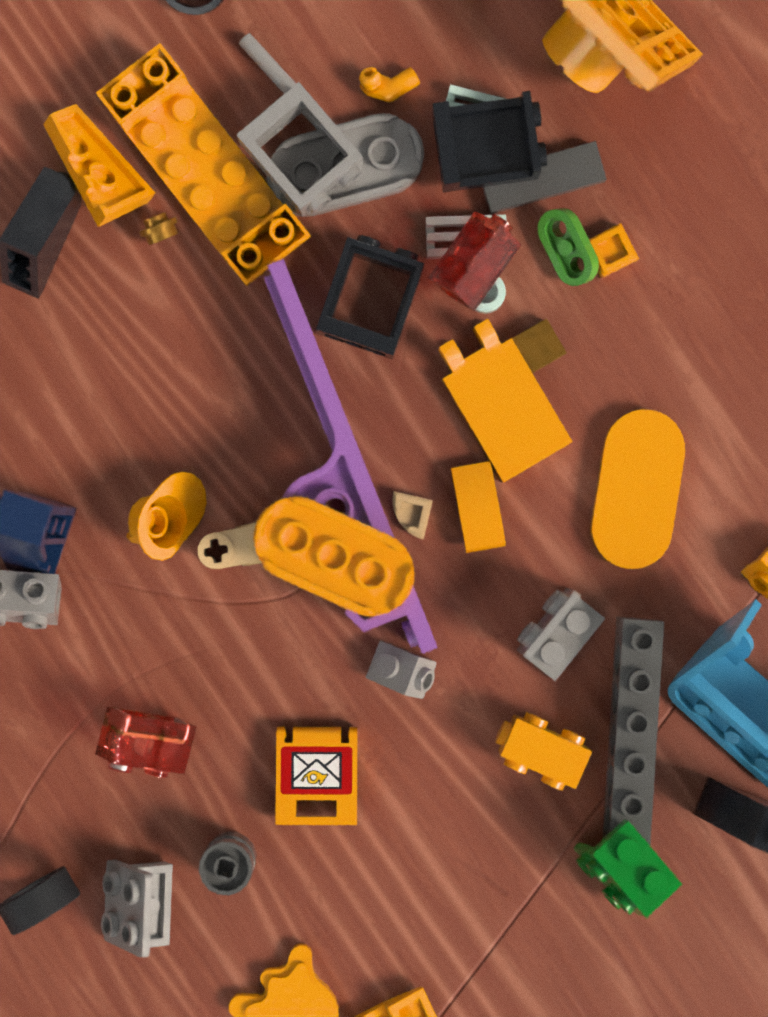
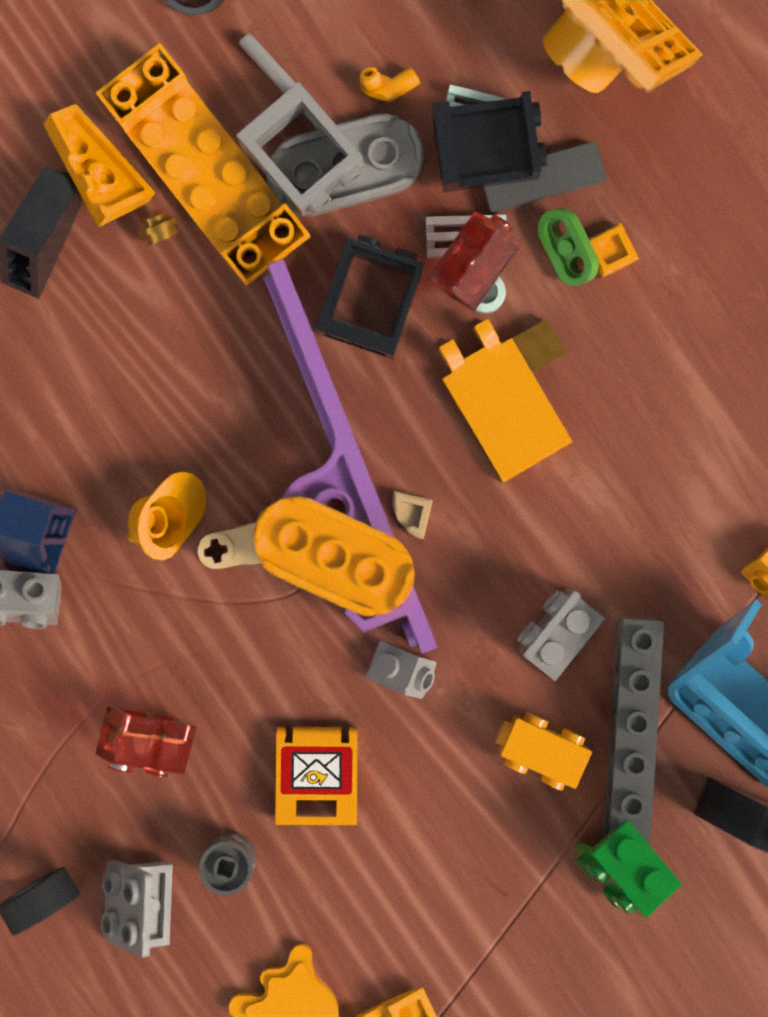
light orange slope [451,461,506,553] -> none
light orange tile [590,409,685,569] -> none

